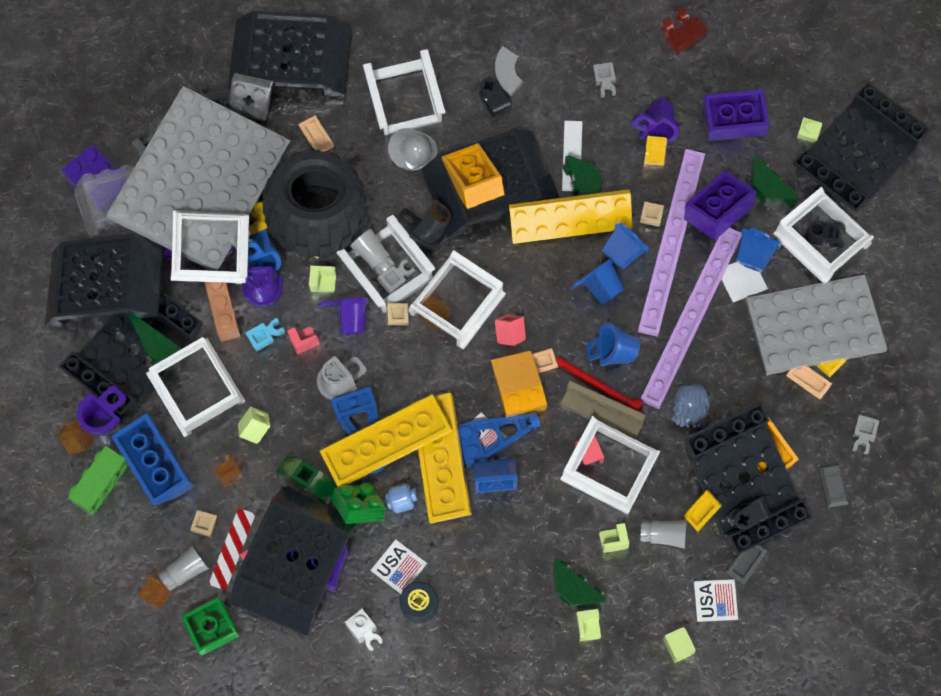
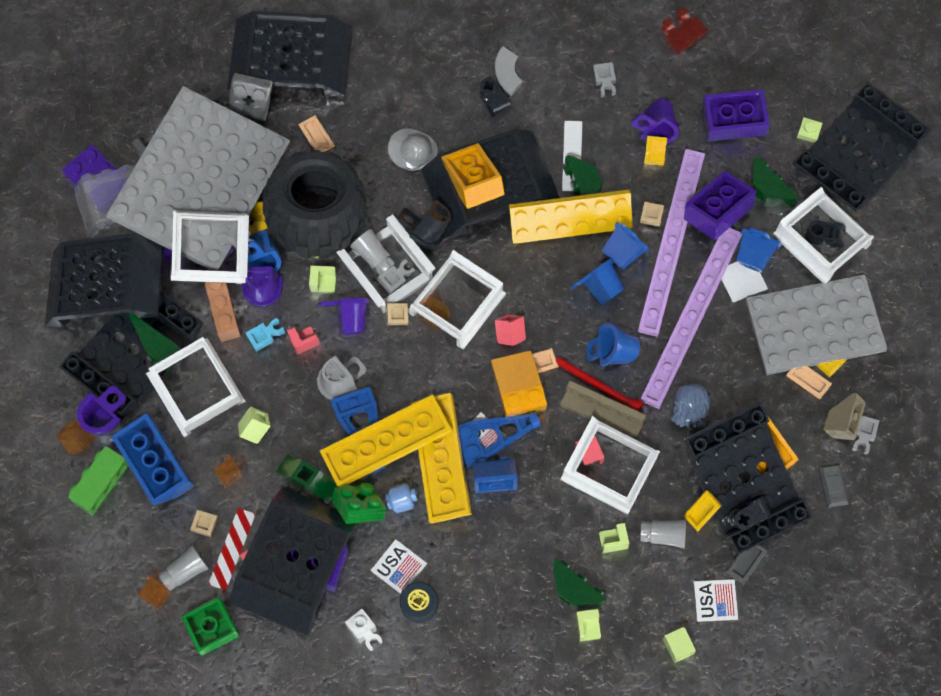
white piece [363,49,445,135] -> none
none -> dark tan slope [824,393,866,440]

